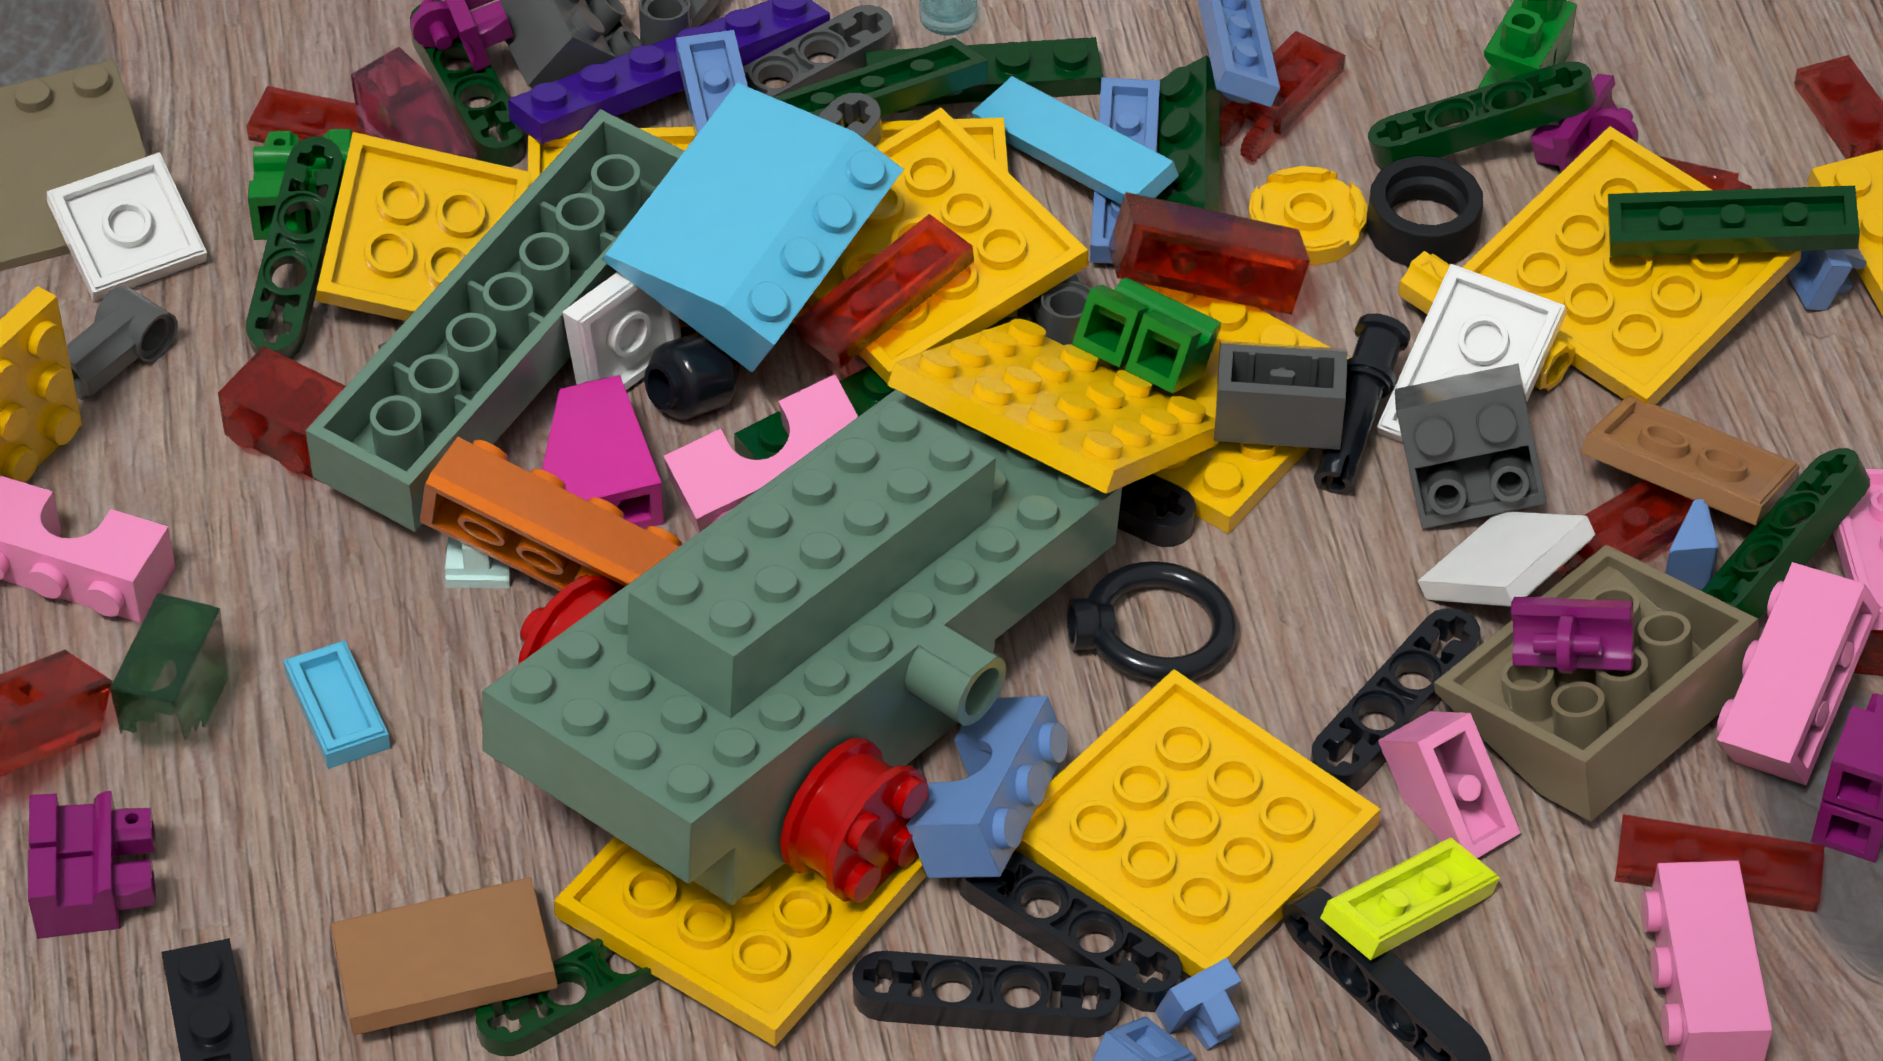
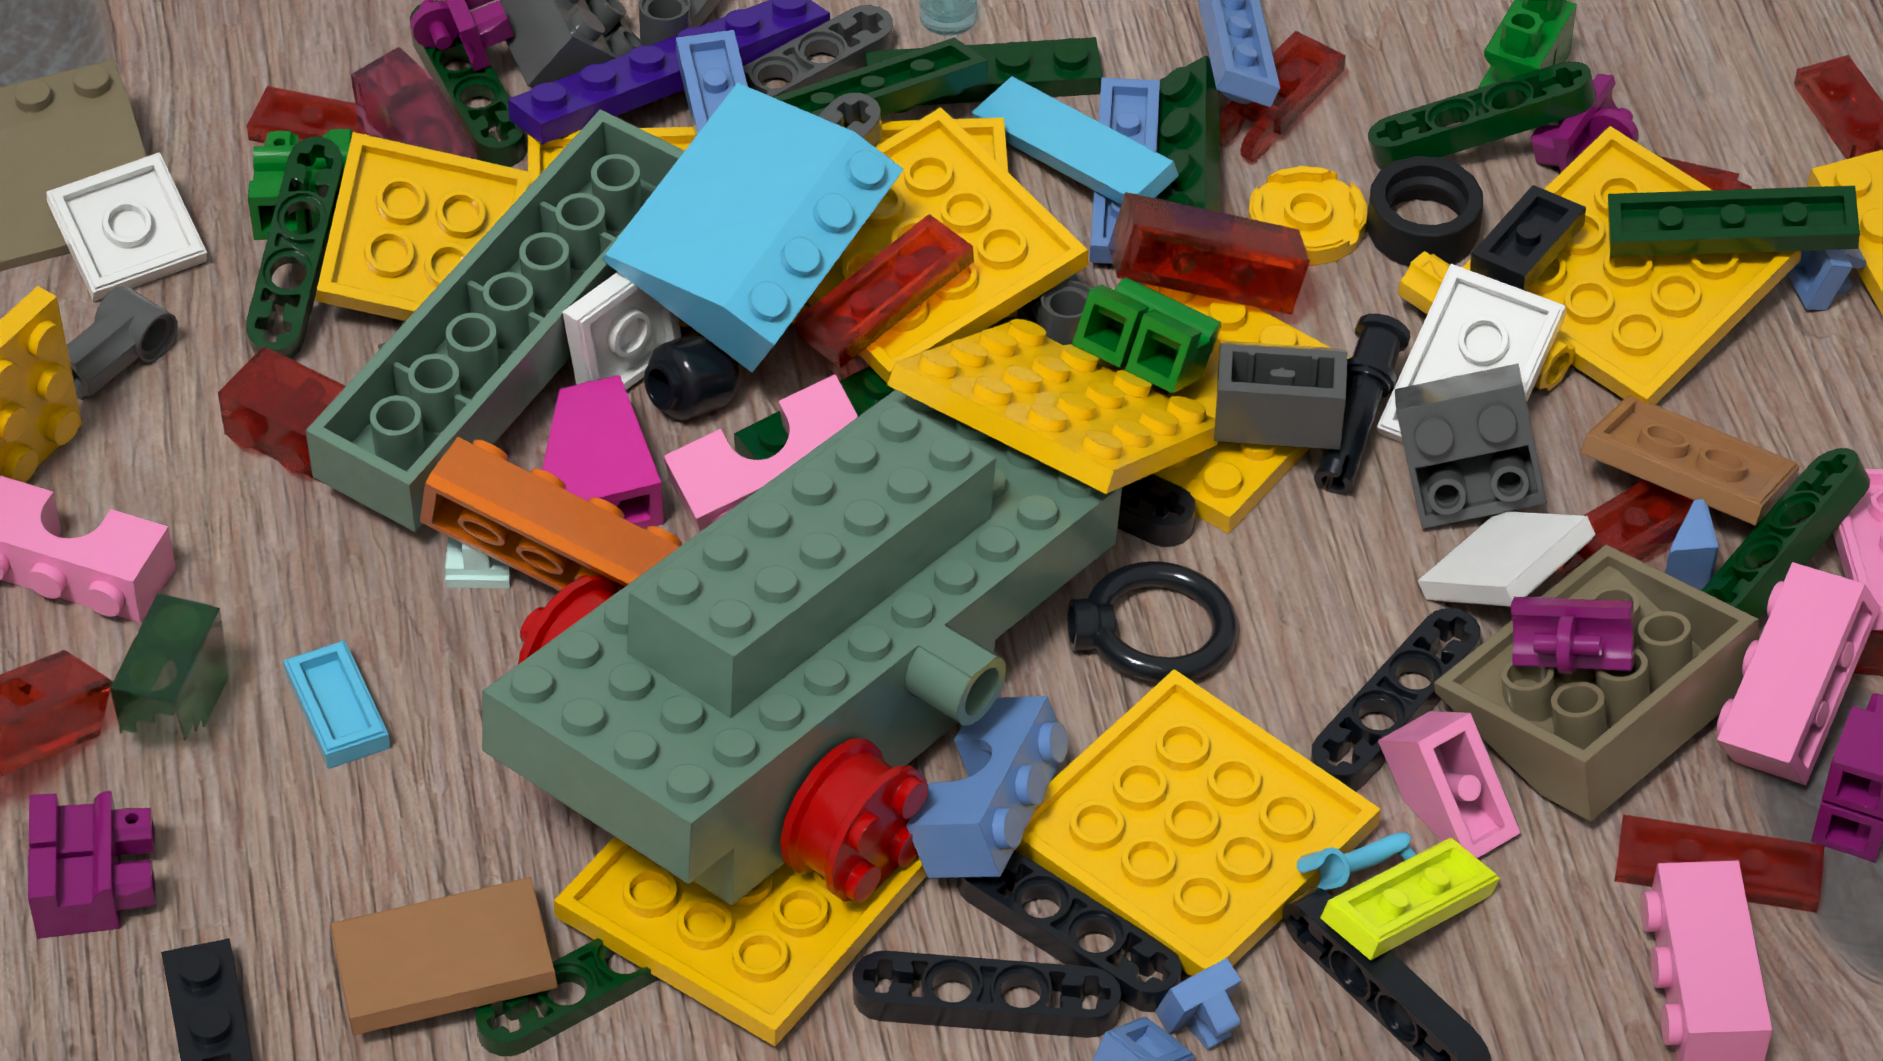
none -> medium azure piece [1296,832,1417,891]
none -> black plate [1470,185,1586,291]

